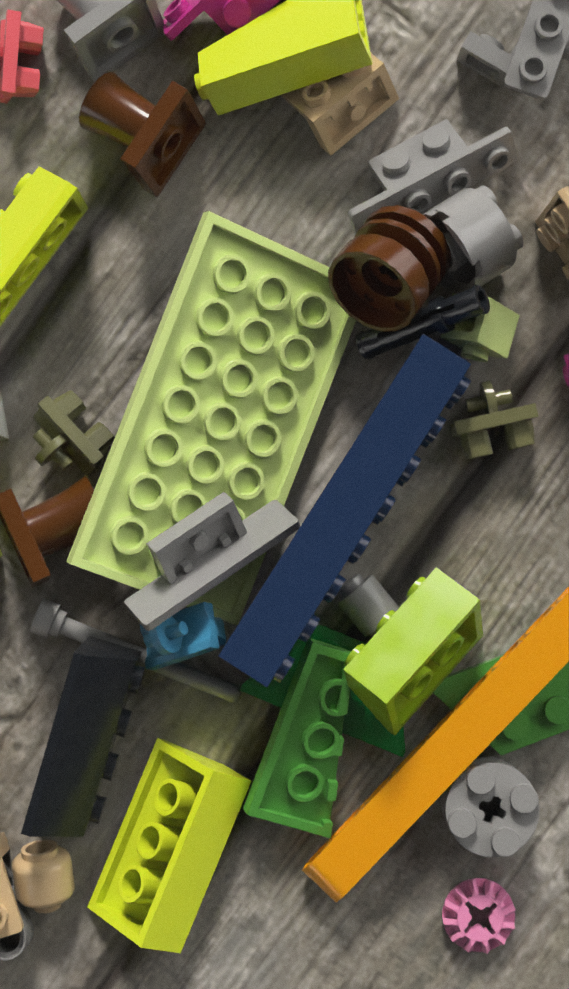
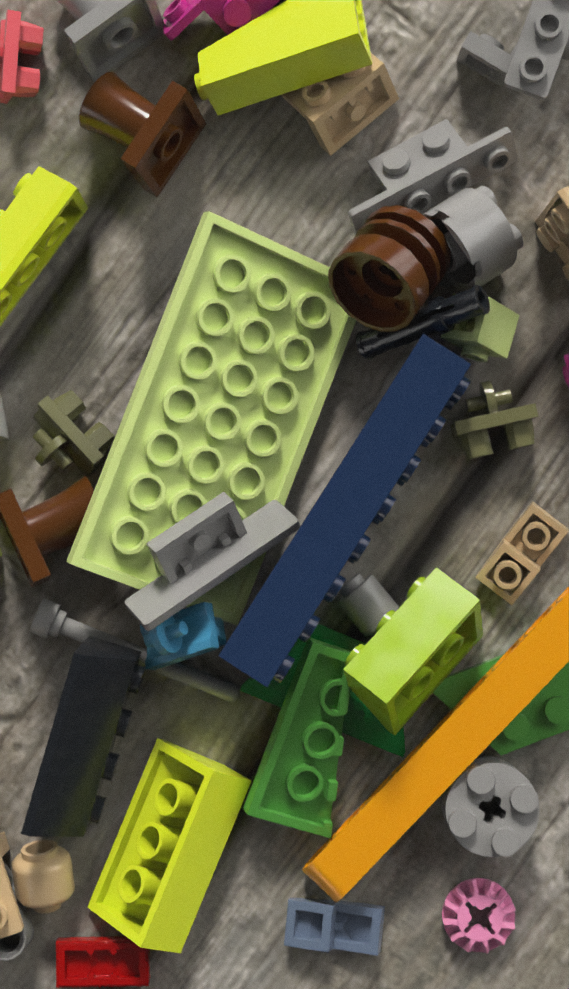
none -> red plate [56,936,150,988]
none -> sand blue slope [284,898,385,956]
none -> tan slope [476,501,569,605]

